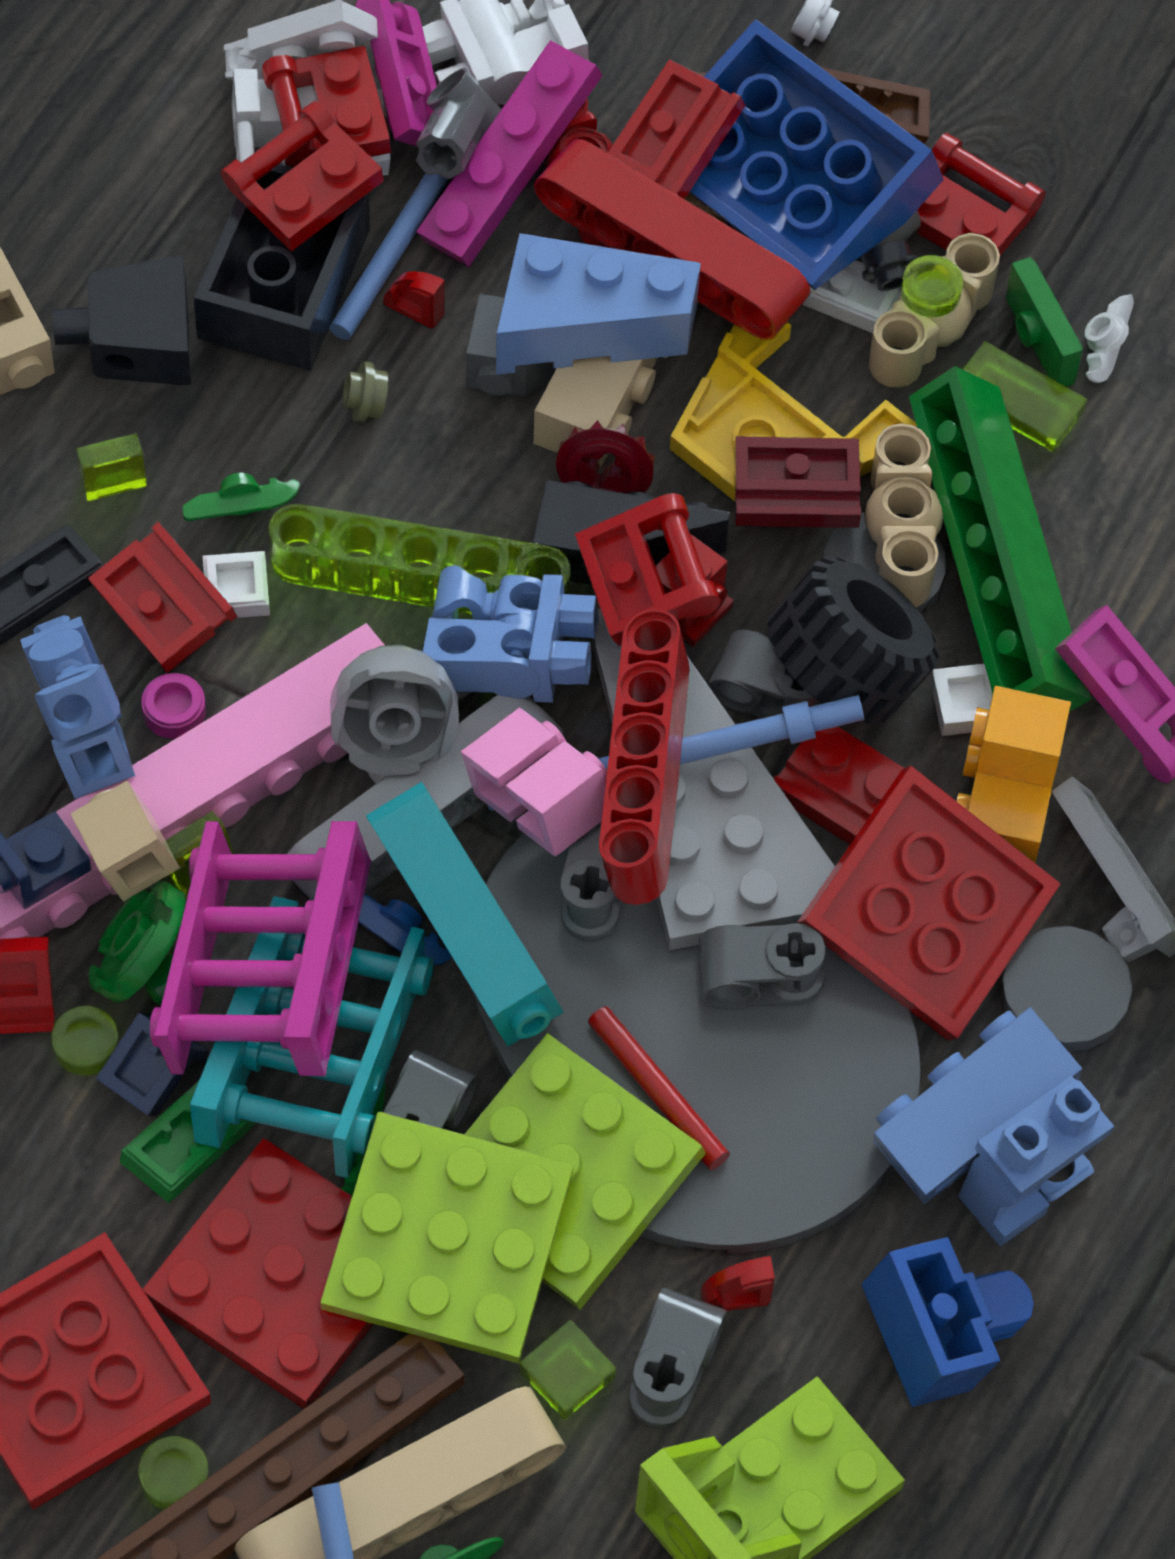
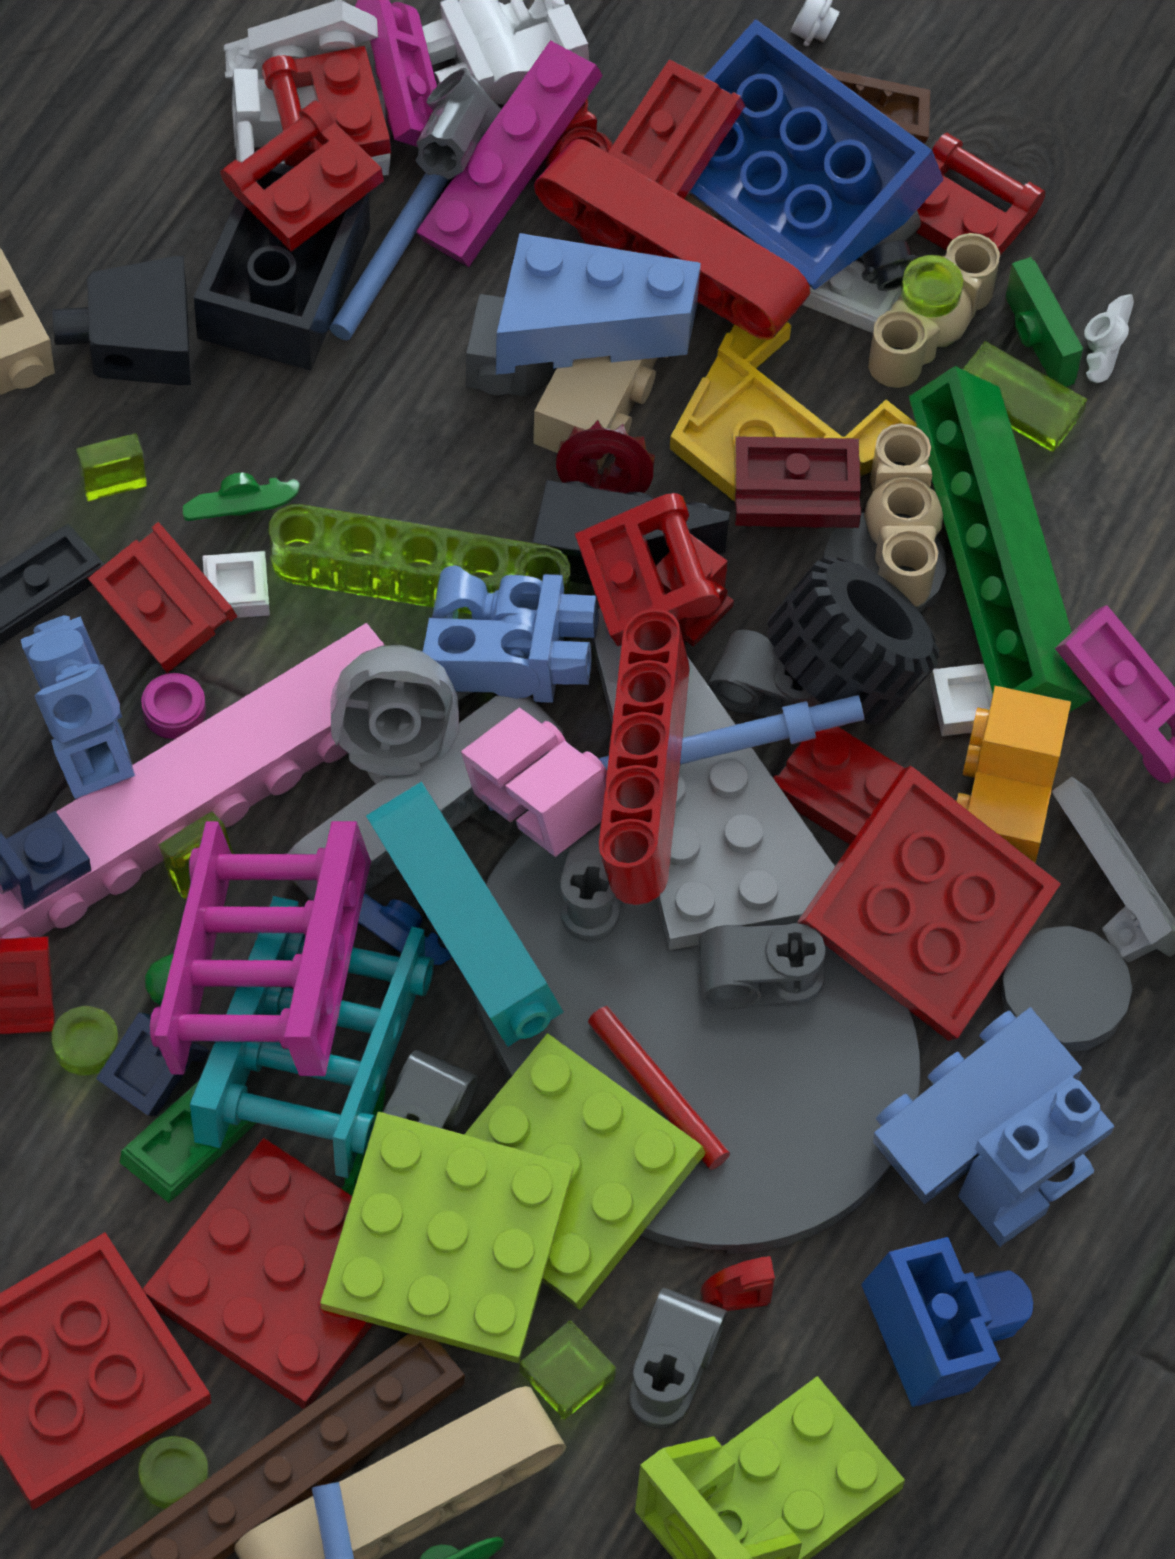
tan brick [71,781,180,901] -> none
green tile [89,880,186,1004] -> none
olive plate [343,361,388,423] -> none
red tile [383,271,445,329] -> none

